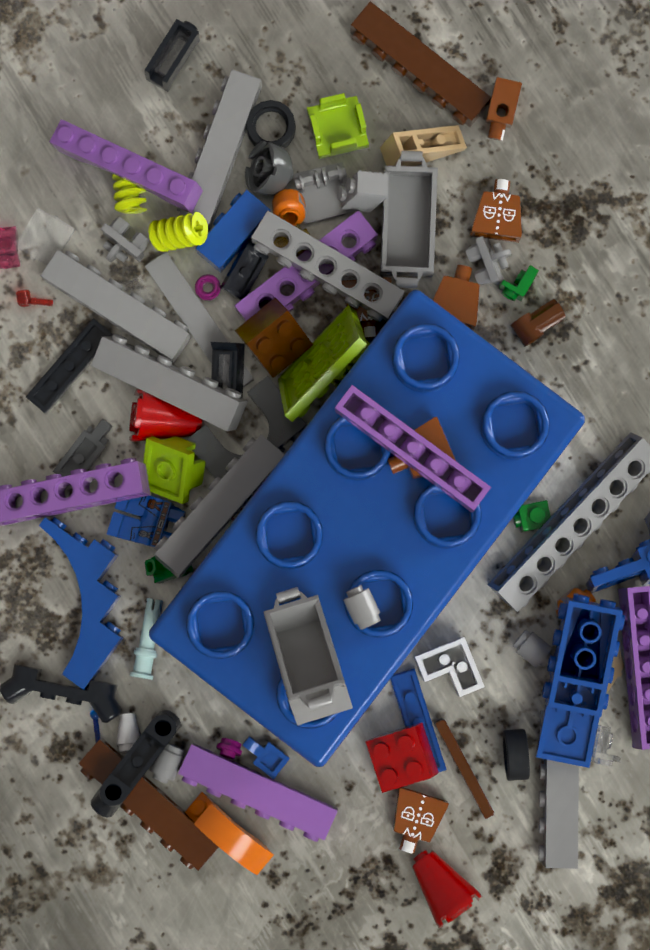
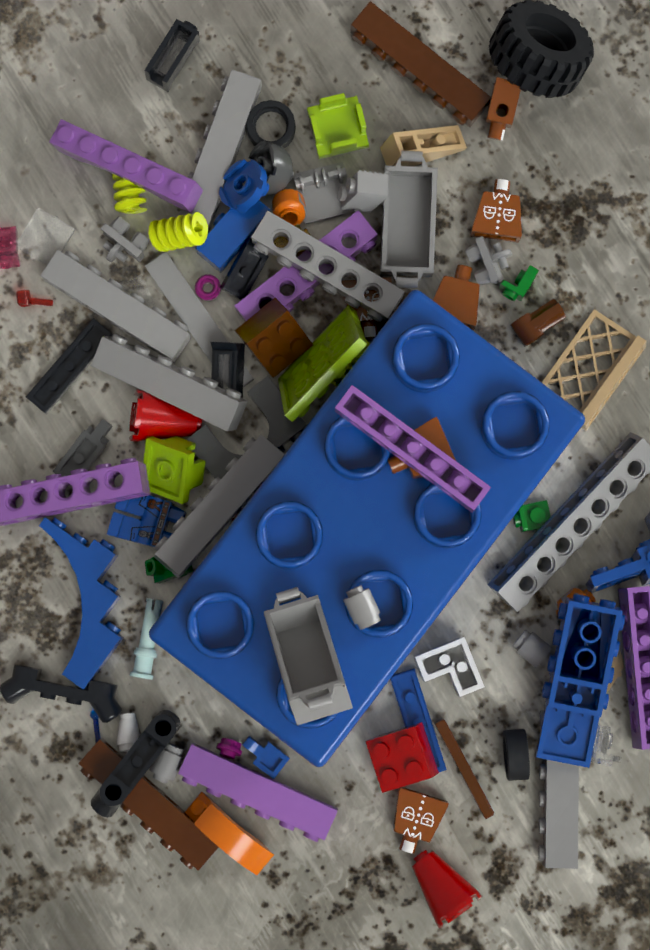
none -> blue plate [219,159,269,213]
none -> black tyre [489,0,594,98]
none -> tan fence [542,309,647,431]

